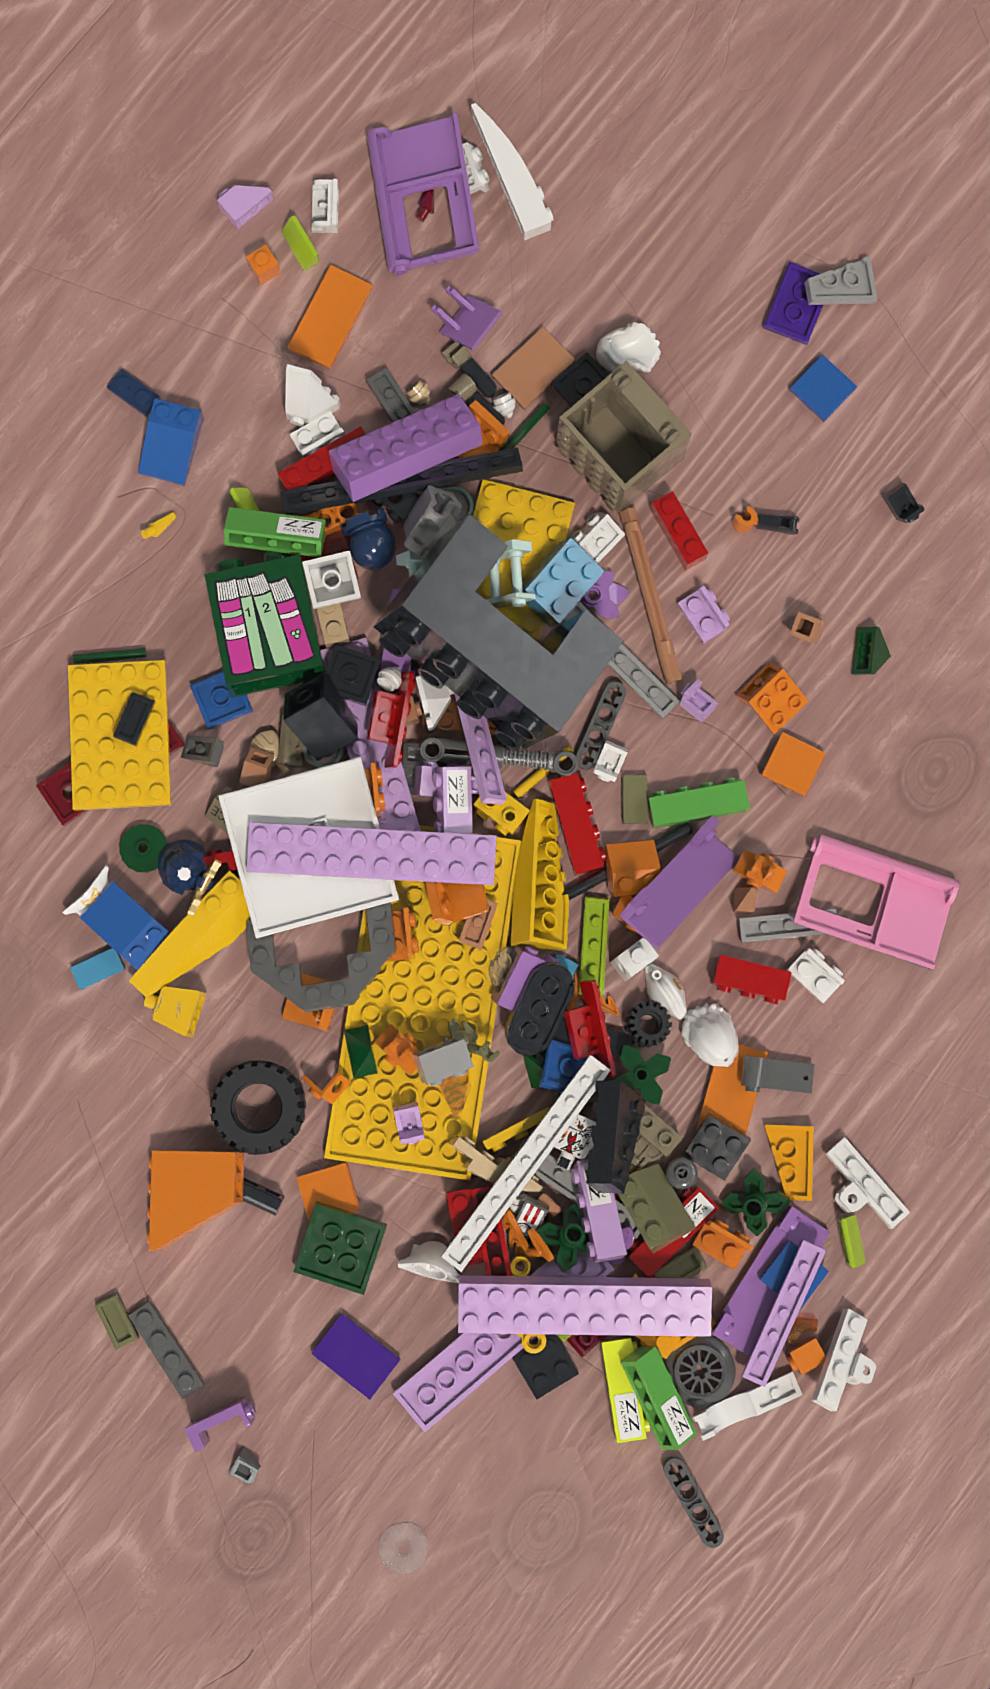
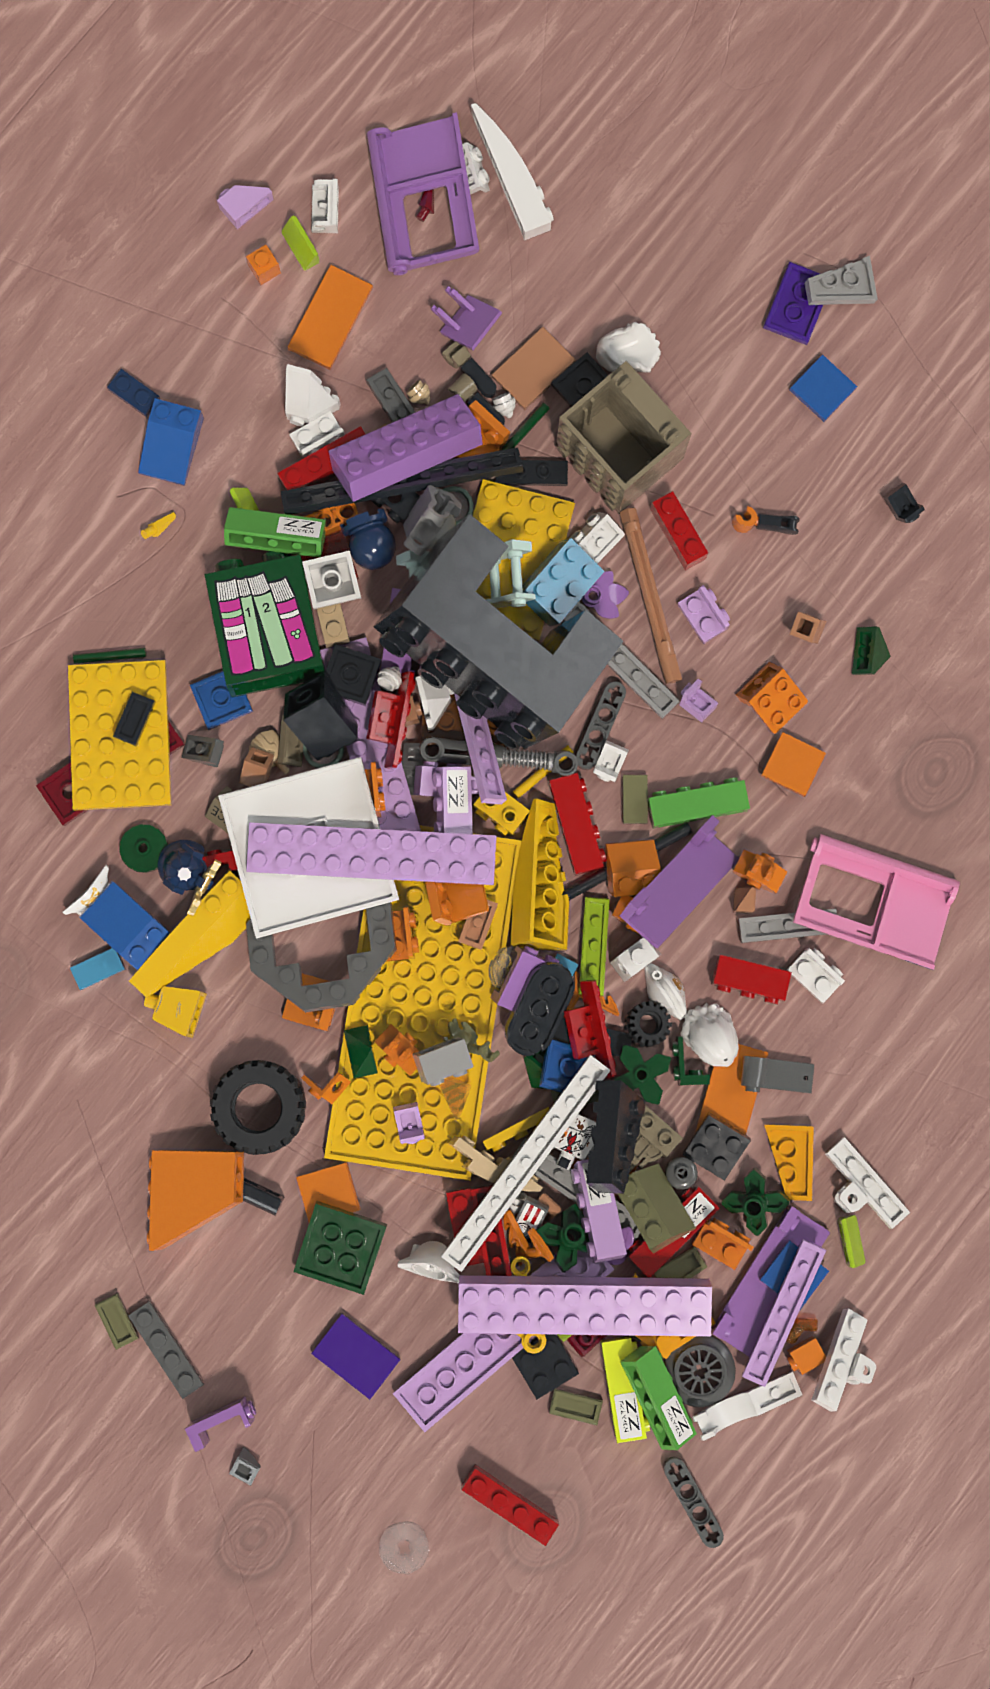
none -> red brick [461,1464,559,1546]
none -> black plate [496,460,568,486]
none -> olive tile [549,1388,603,1426]
none -> dark green bracket [672,1036,710,1086]

